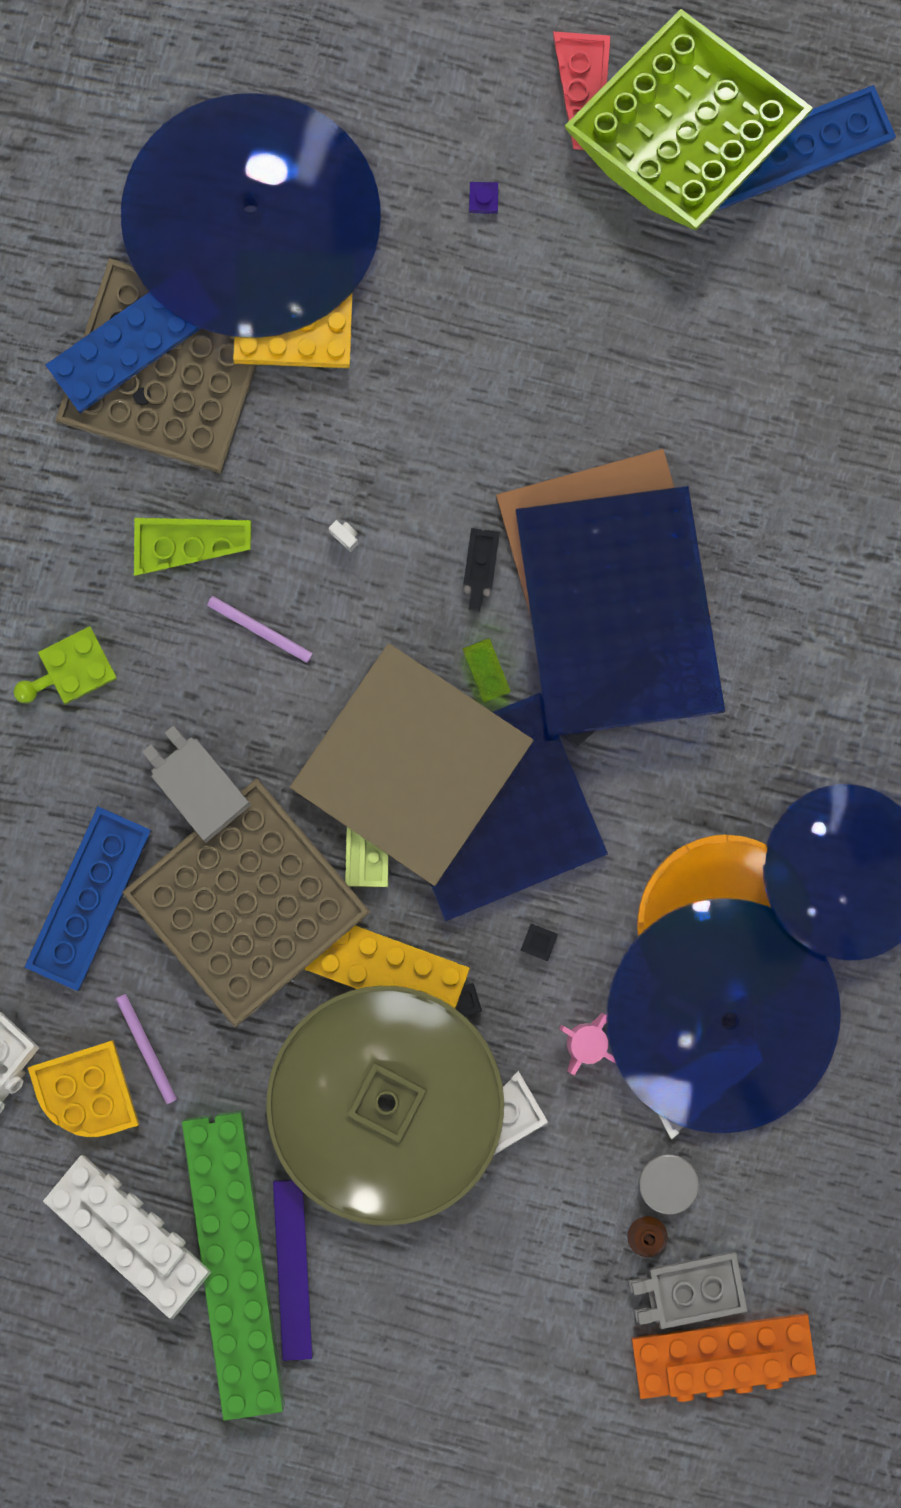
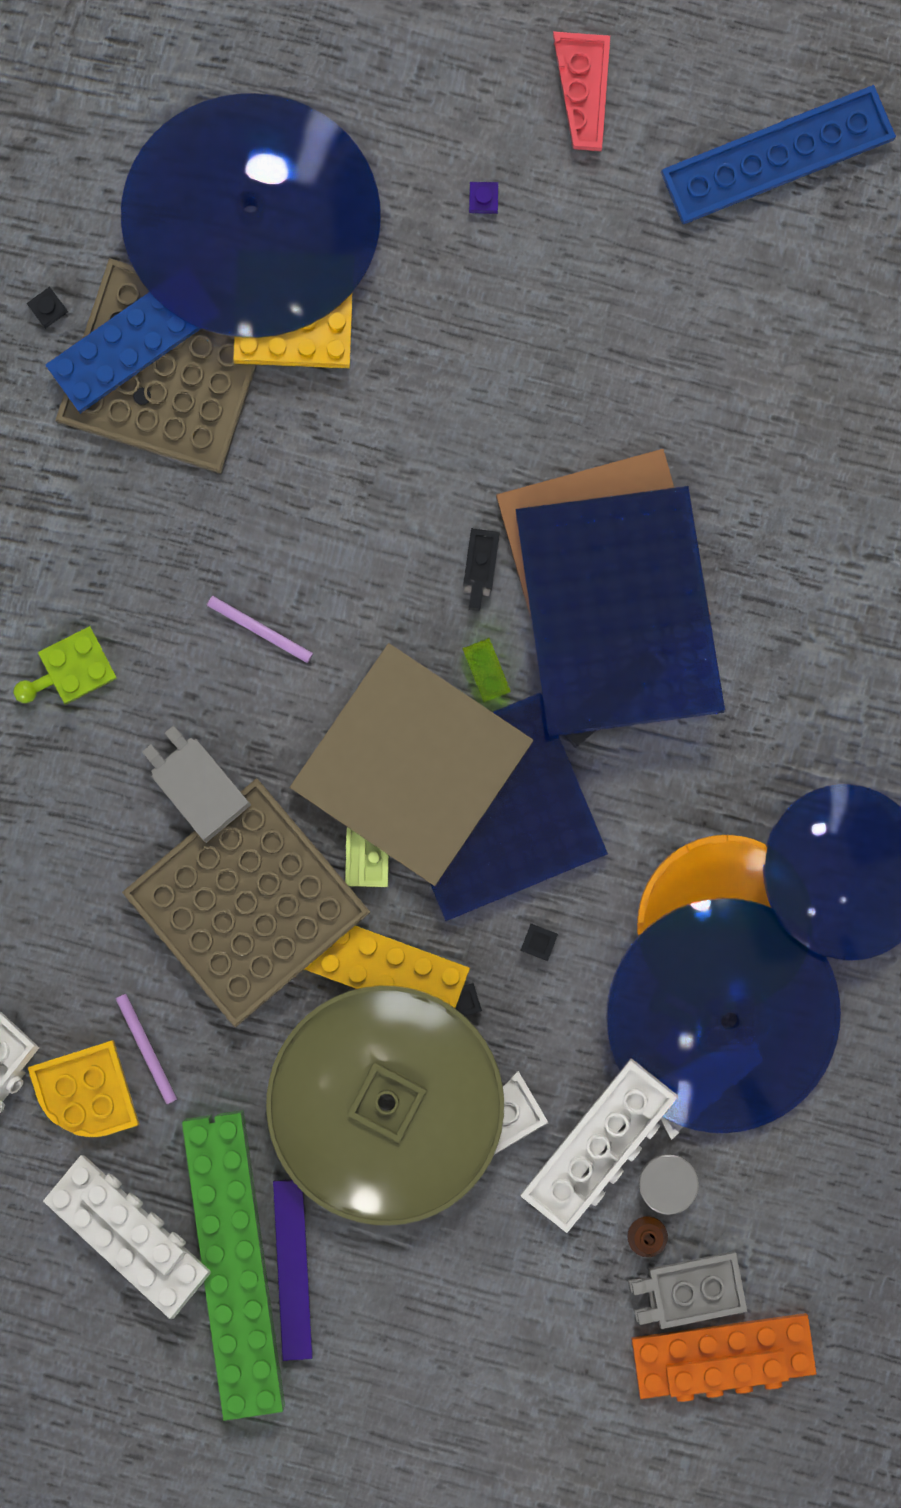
blue plate [25,806,152,991] -> none
lime wing [134,518,252,576] -> none
white plate [328,520,358,552] -> none
bright pink piece [559,1013,620,1076] -> none
lime slope [565,9,813,230] -> none
none -> black plate [26,286,68,329]
none -> white plate [521,1058,678,1233]

